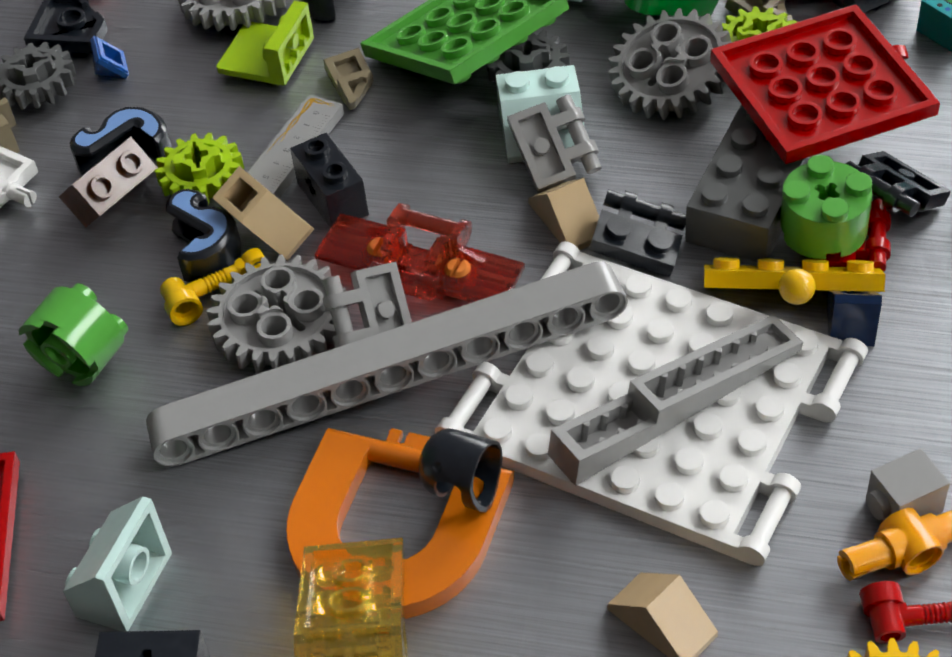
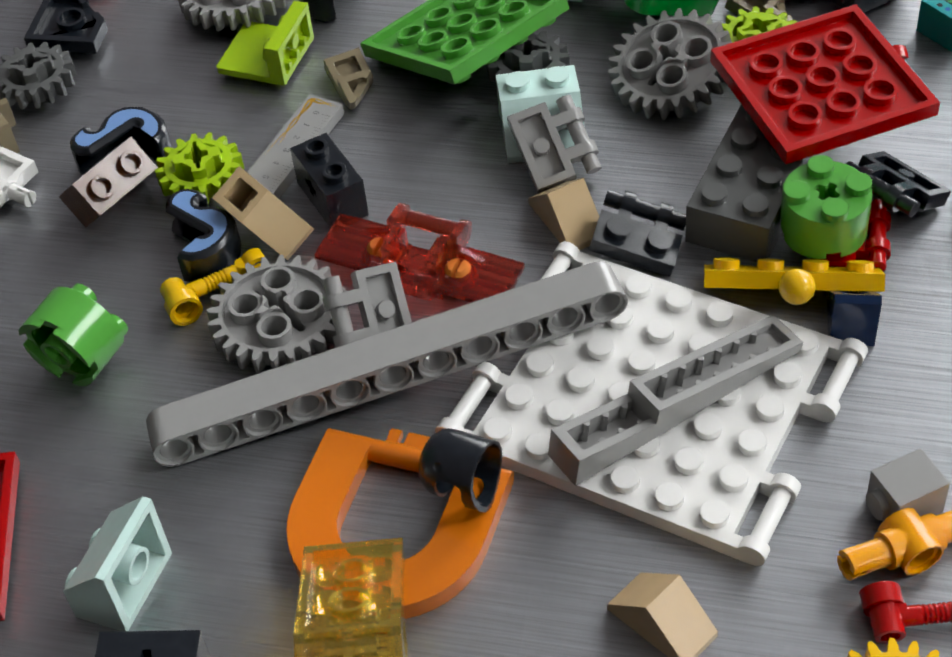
blue slope [90,36,129,79] -> none

